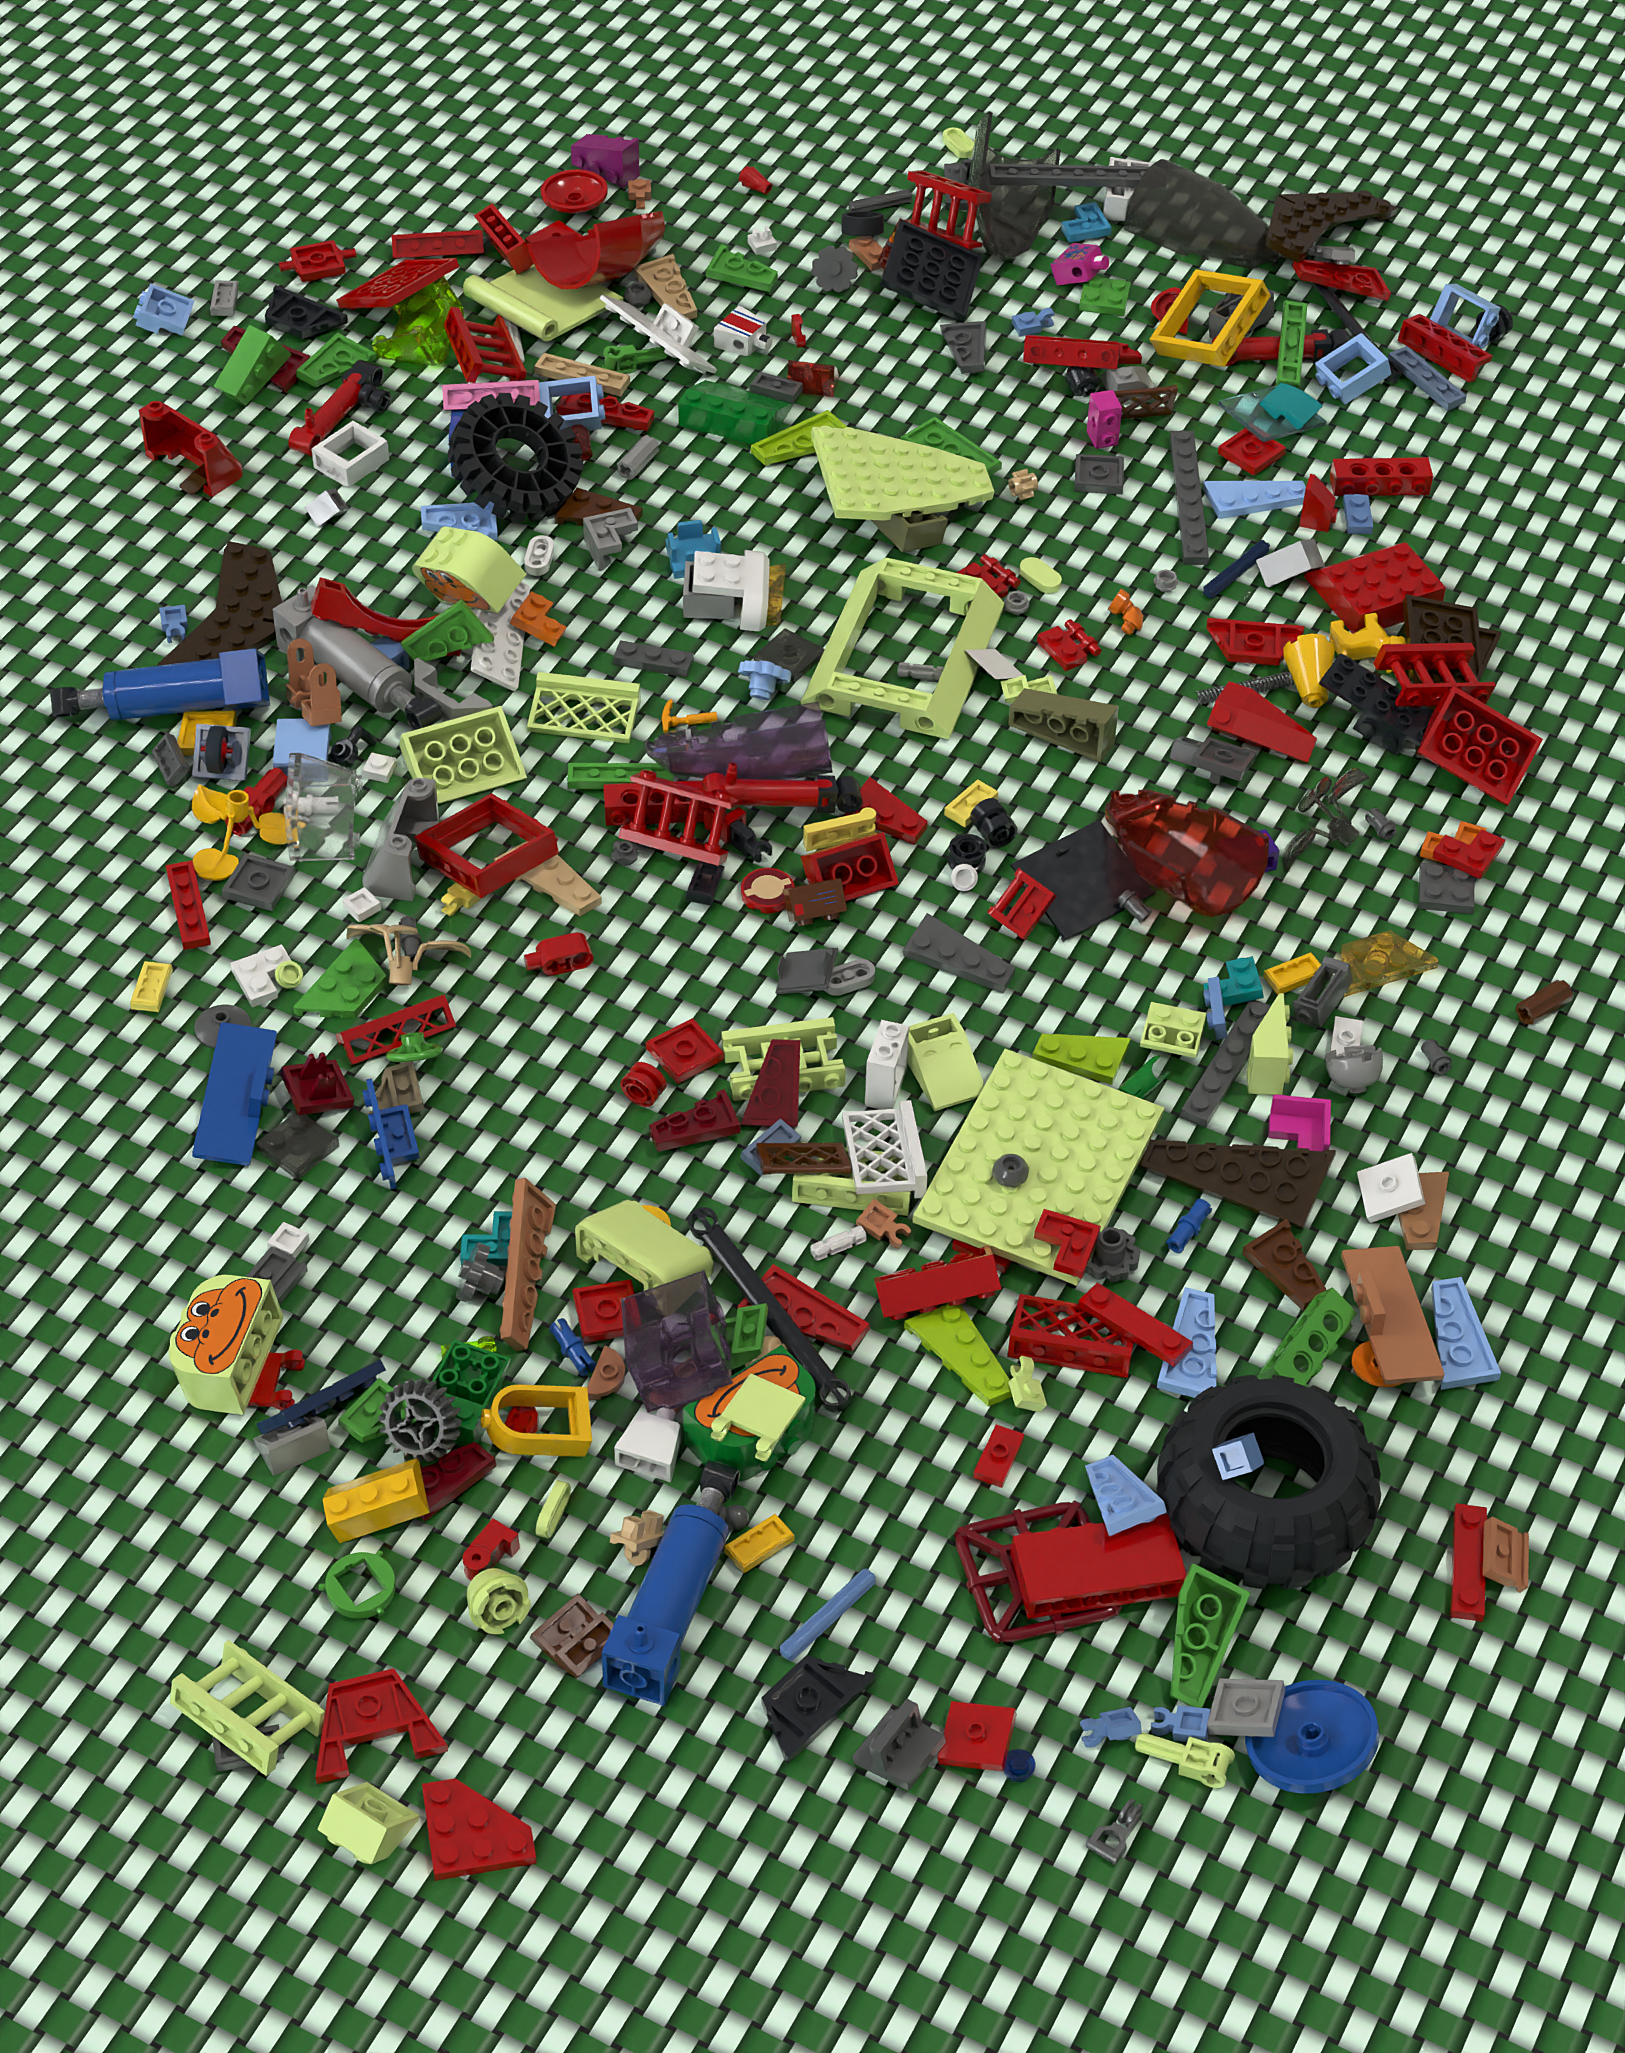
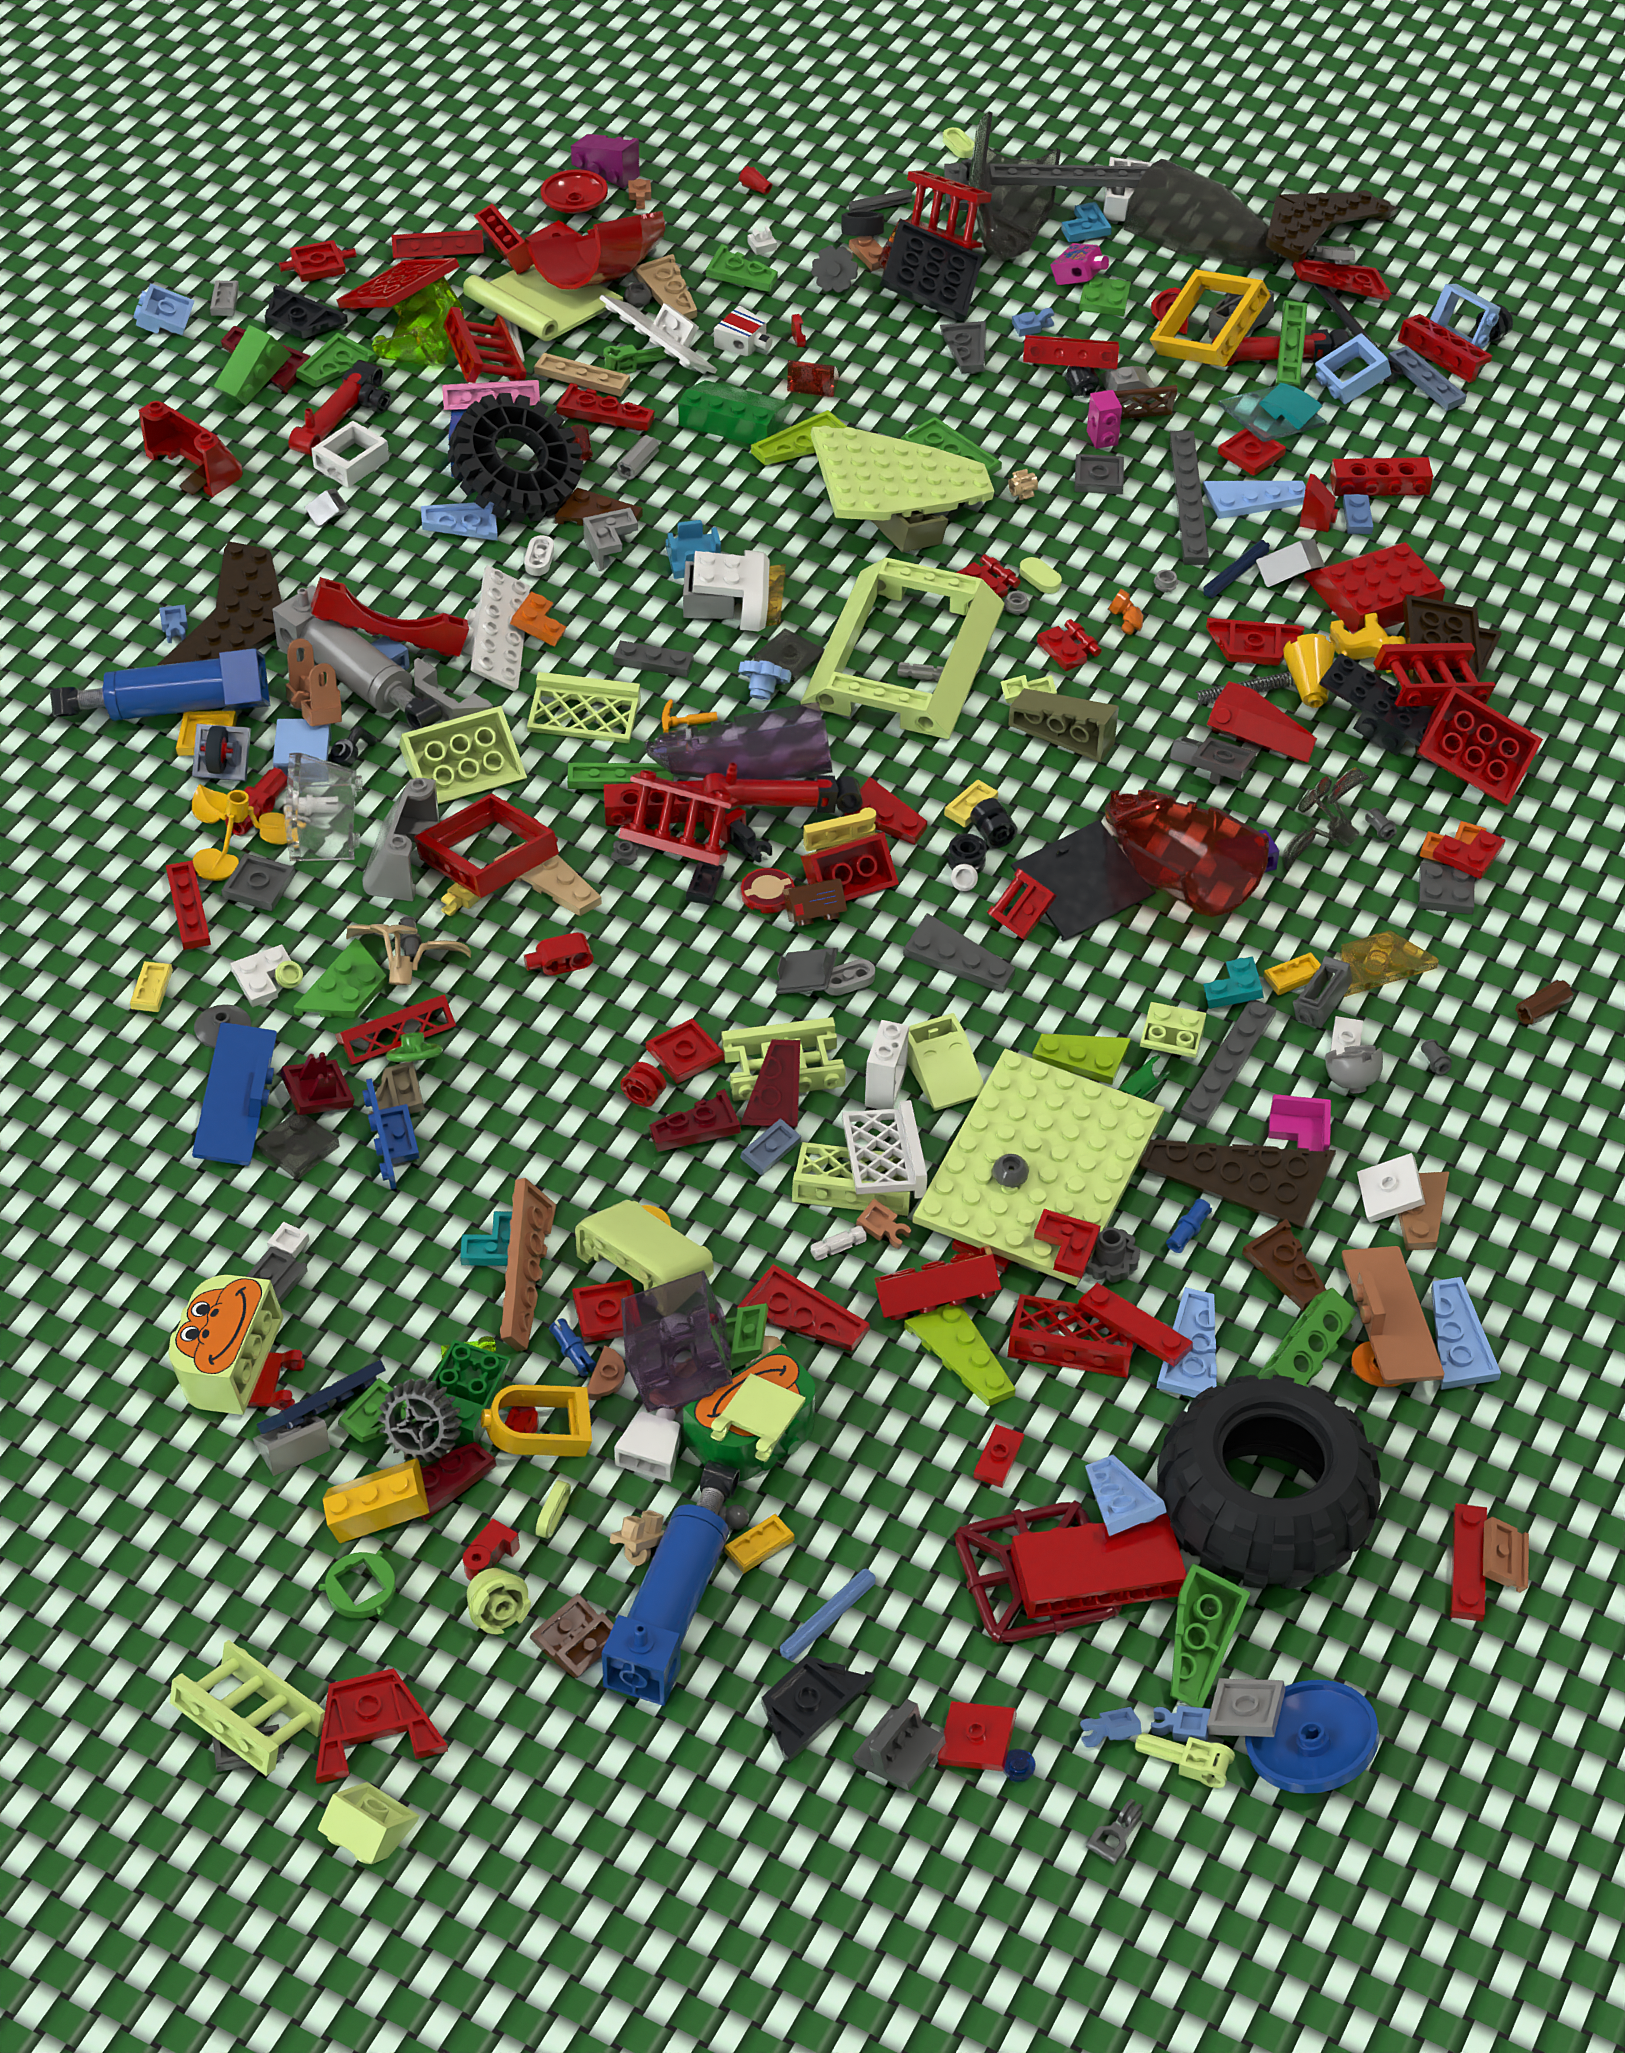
dark grey plate [152,733,190,788] -> none
white plate [342,887,381,922] -> none
white plate [362,753,397,783] -> none
bright green wing [401,599,494,662] -> none
yellowish green brick [412,526,526,613] -> none
red plate [422,1778,537,1881] -> none
dark grey plant [455,1243,505,1303] -> none
light blue window [539,376,605,433] -> none
black piece [688,1207,852,1413] -> none
dark grey plate [750,372,803,403] -> none
reddish brown window [756,1143,851,1175] -> none
white sticker [965,649,1023,679] -> none
yellowish green plate [1008,1356,1047,1412] -> none
dark grey pin [1117,889,1153,924] -> none
red tile [1118,343,1142,364] -> none
medium blue plate [1204,977,1228,1040] -> none
panel [1212,1433,1264,1480] -> none
yellowish green slope [1246,993,1293,1095] -> none

